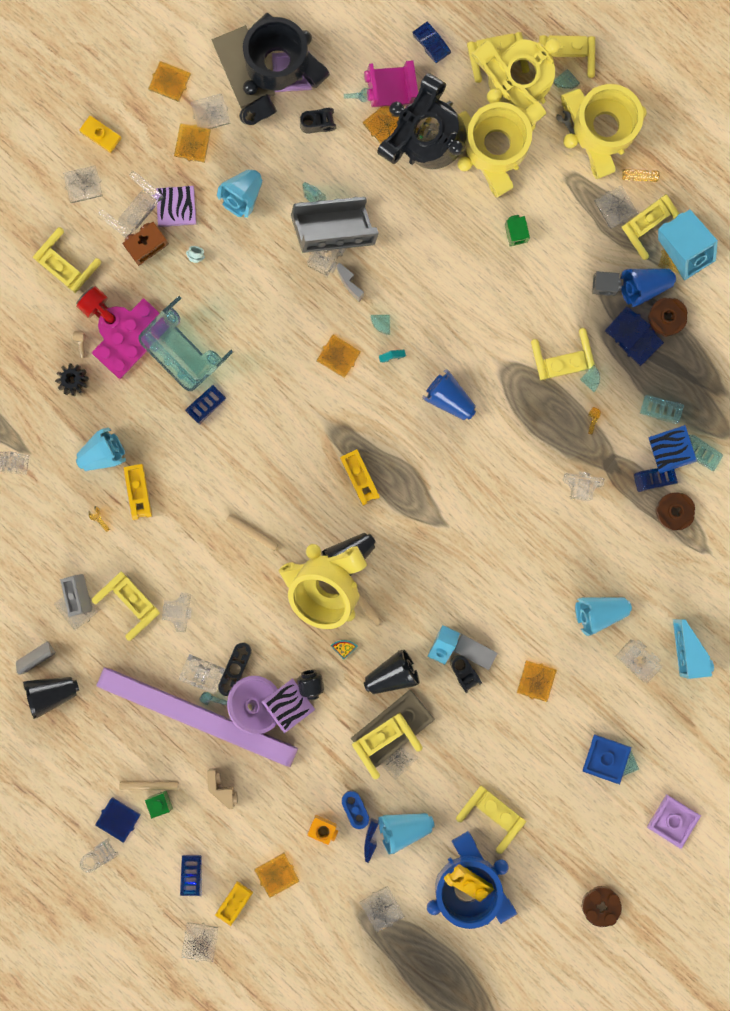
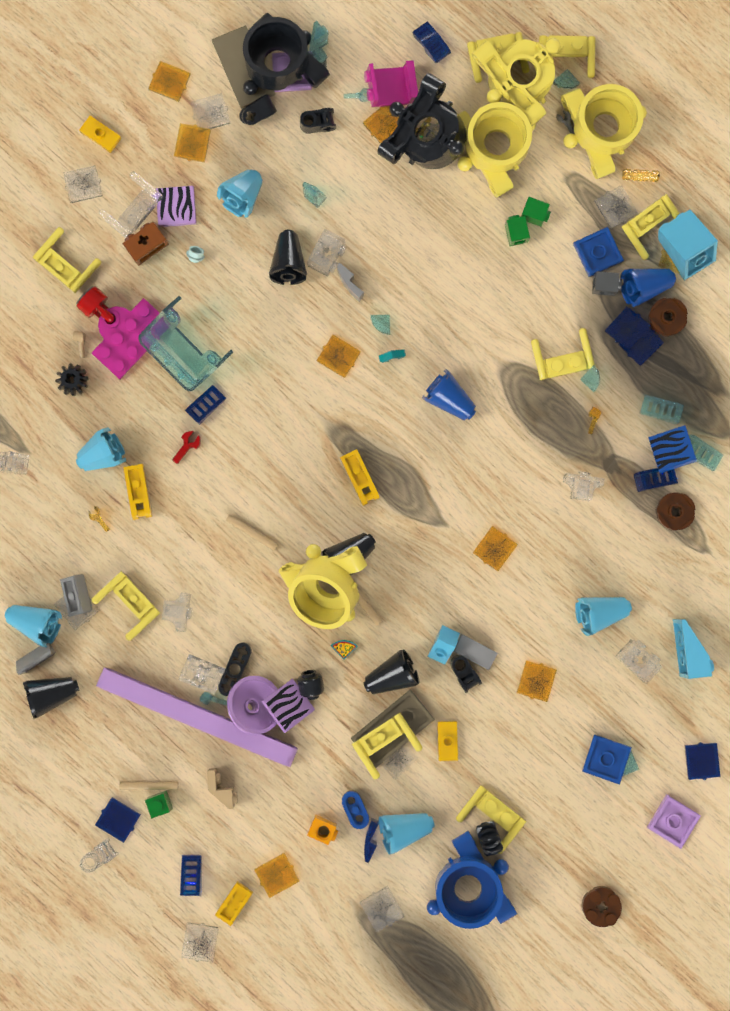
dark grey panel [291,197,379,253] -> none
yellow plate [444,864,494,902] -> none
none -> medium azure cone [5,605,62,648]
none -> red bar [172,431,201,464]
none -> black cone [269,229,307,285]
none -> clear light blue slope [309,21,329,67]
none -> yellow plate [437,721,458,761]
none -> clear yellow piece [473,526,518,571]
none -> black gear [476,821,503,856]
none -> green brick [521,197,551,227]
none -> blue tile [573,227,624,277]
none -> clear blue piece [684,742,721,780]

